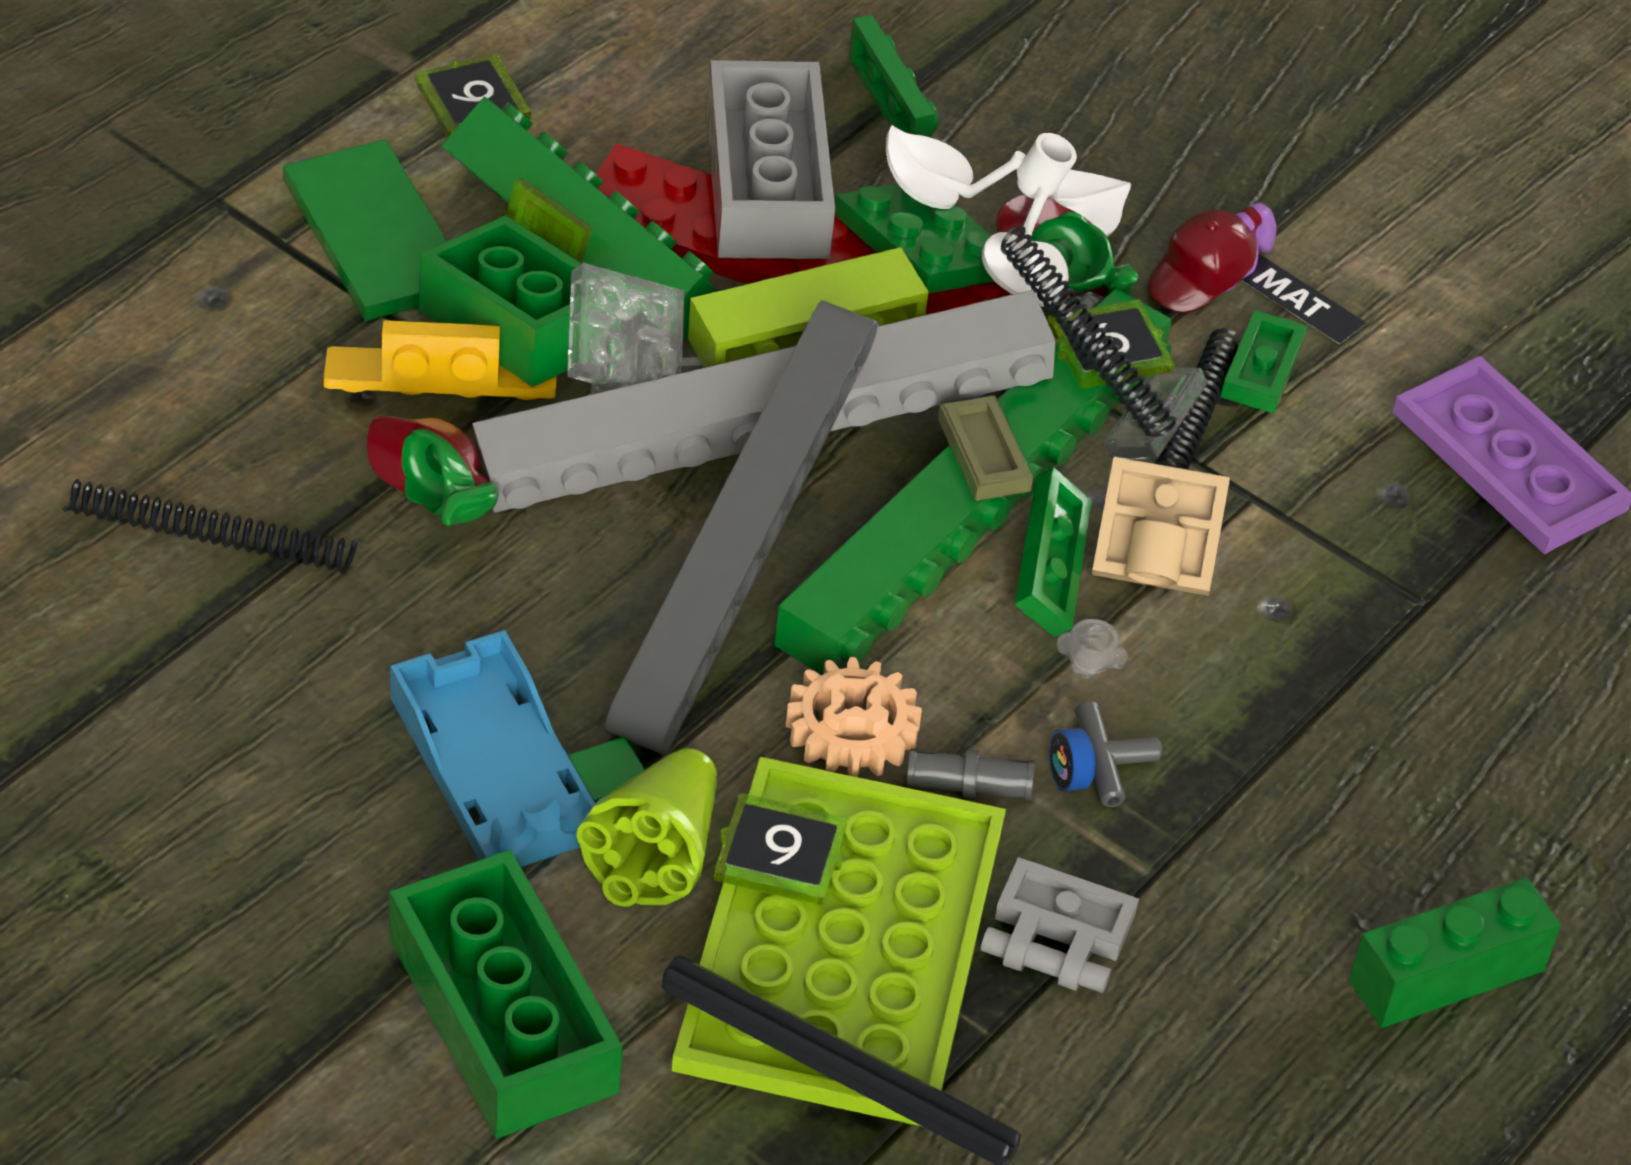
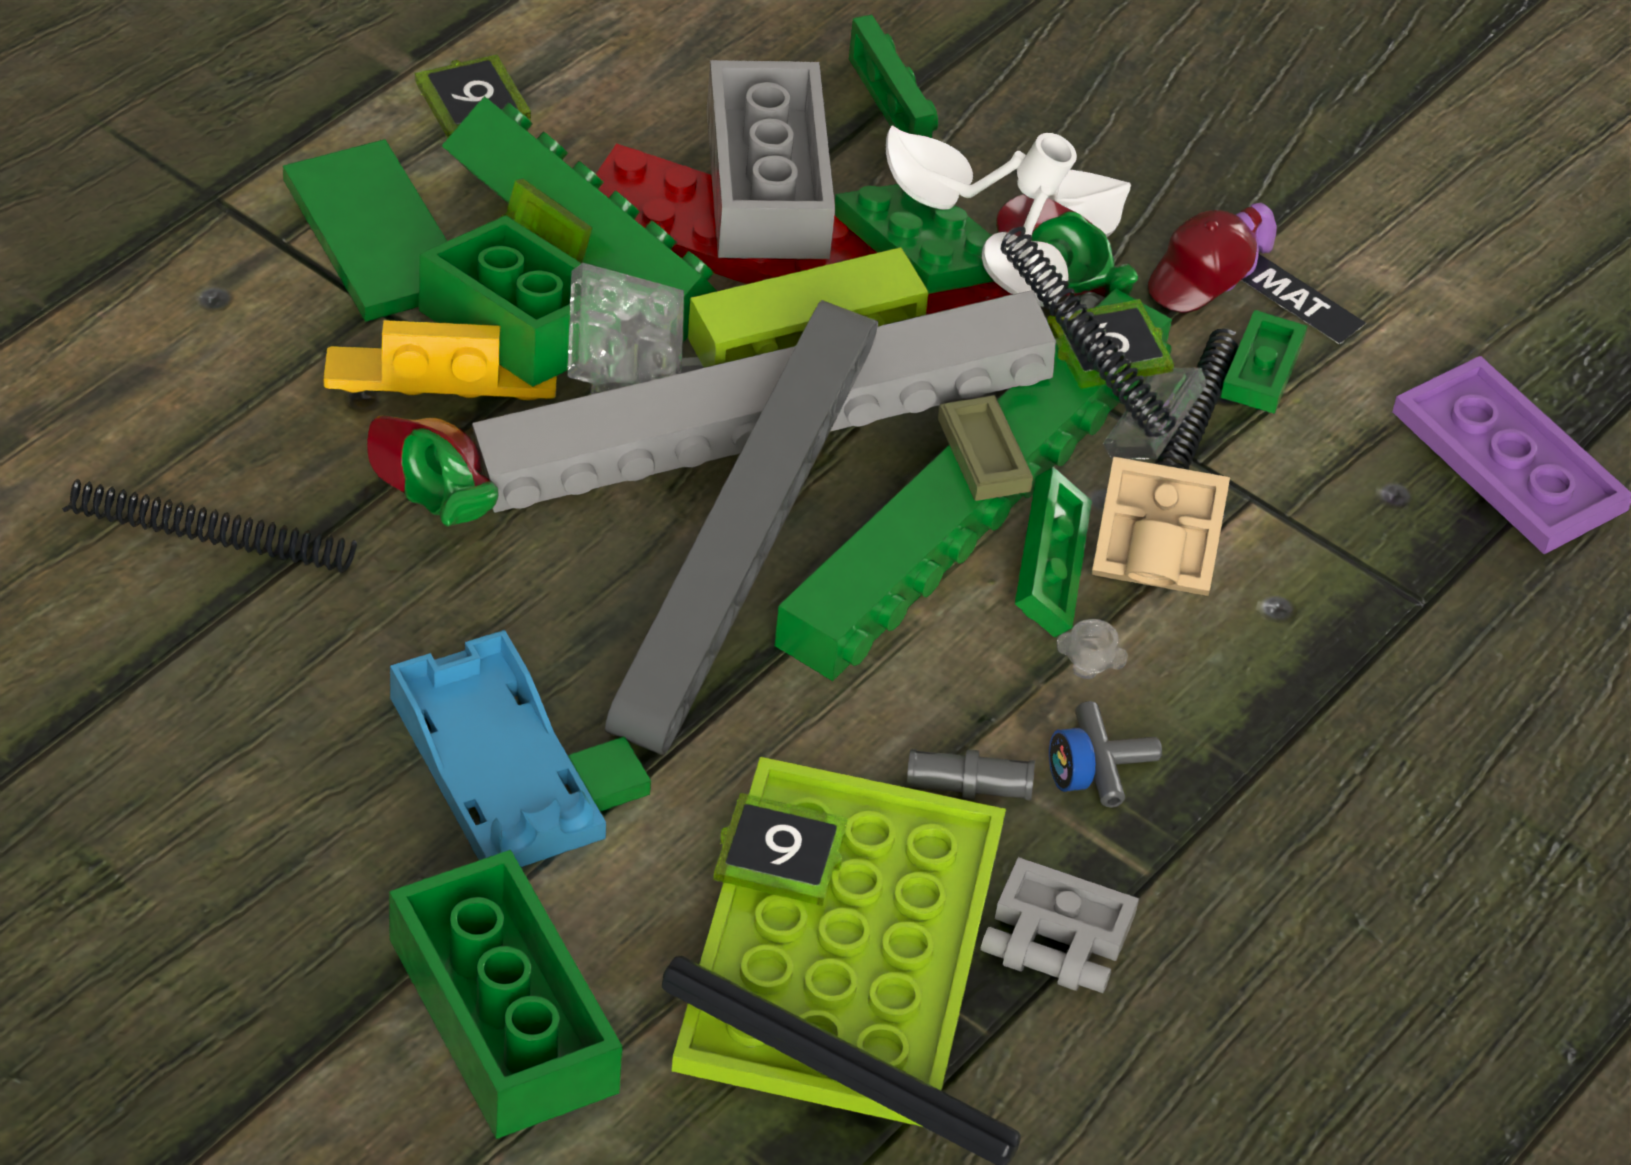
lime cone [576,748,717,907] -> none
light nougat gear [785,657,922,777] -> none
green brick [1349,877,1561,1029] -> none

